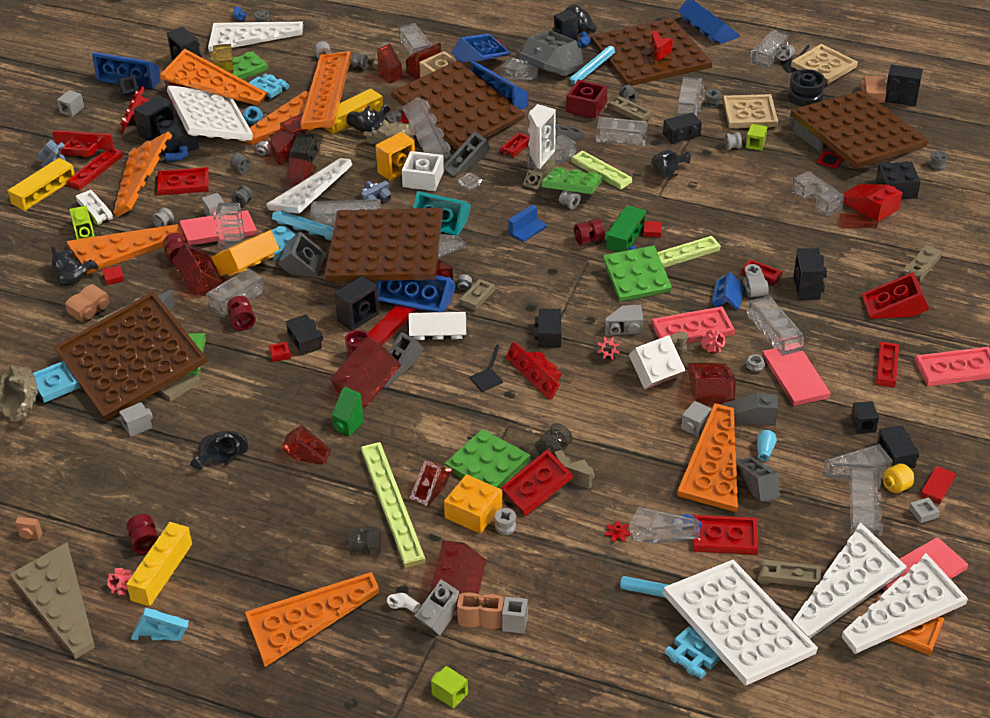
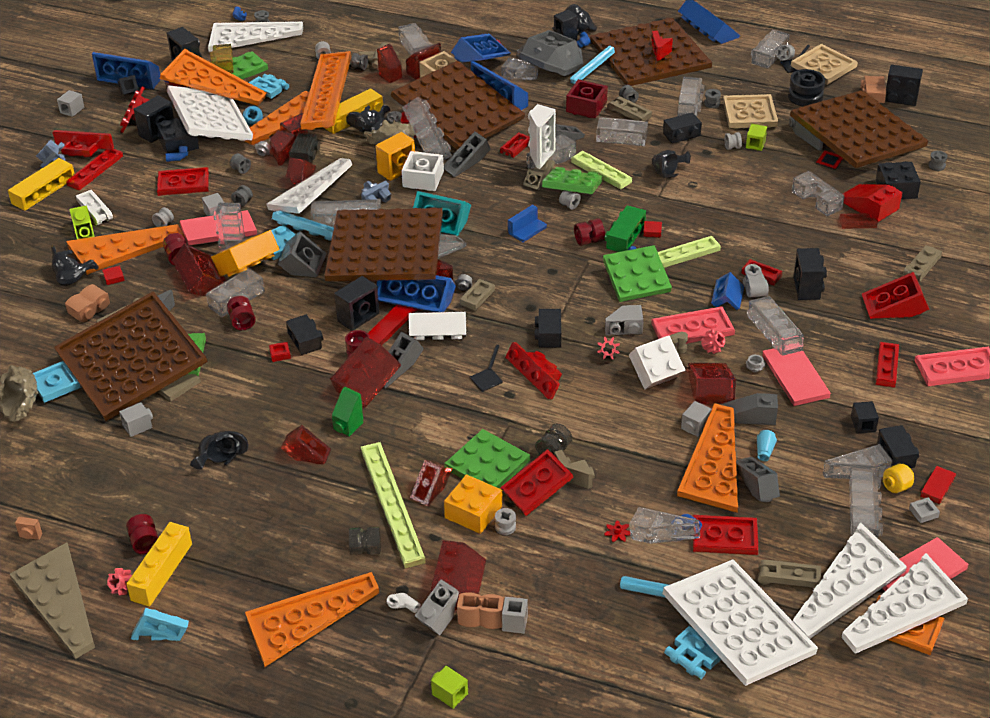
orange wing [113,132,172,217] -> none
clear tile [458,172,482,191] -> none

